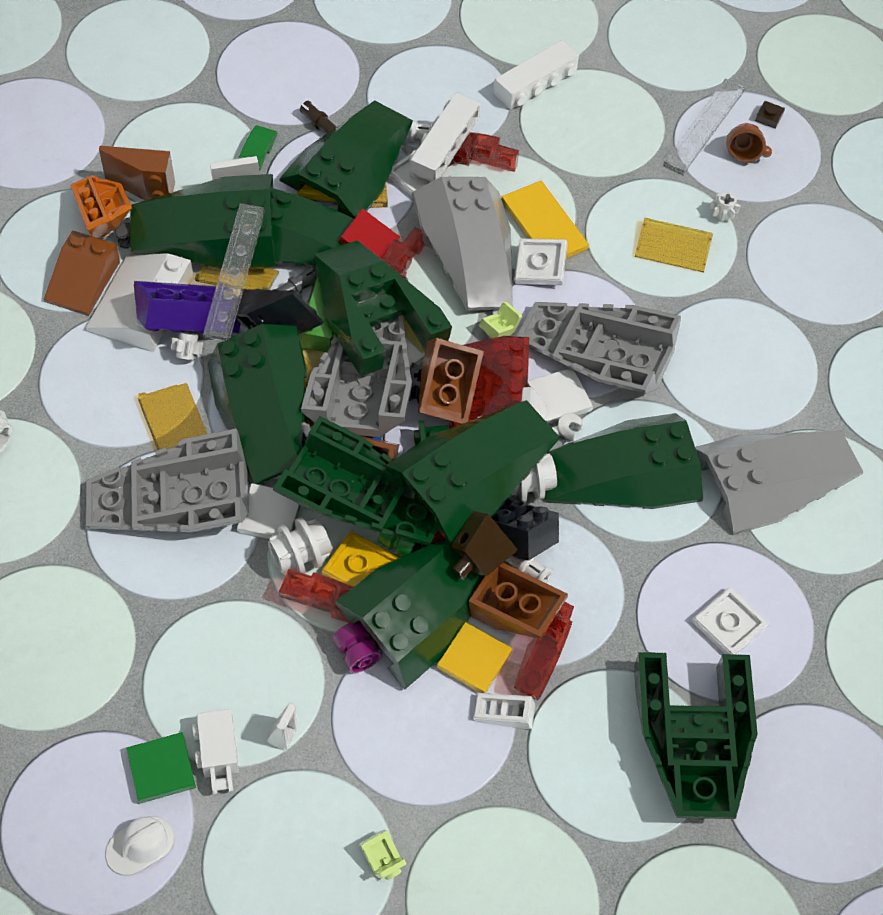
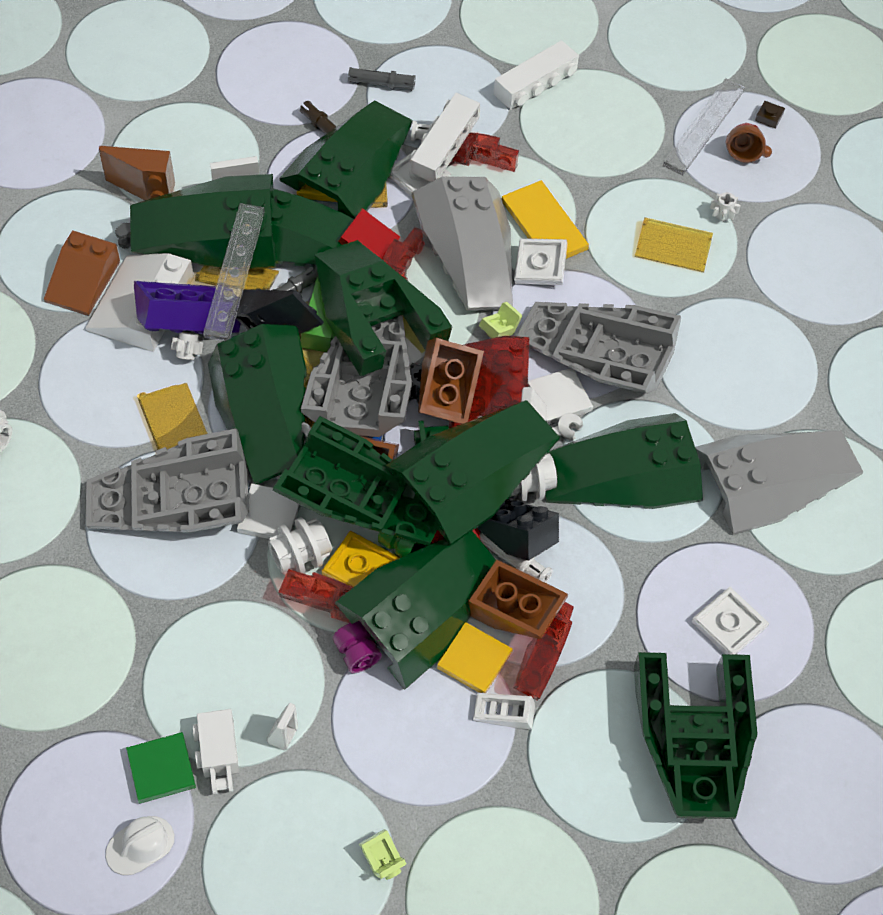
orange wedge [70,175,132,238] -> none
green slope [238,125,278,171] -> none
dark brown torso [451,511,518,579] -> none
none -> dark grey pin [348,67,416,90]

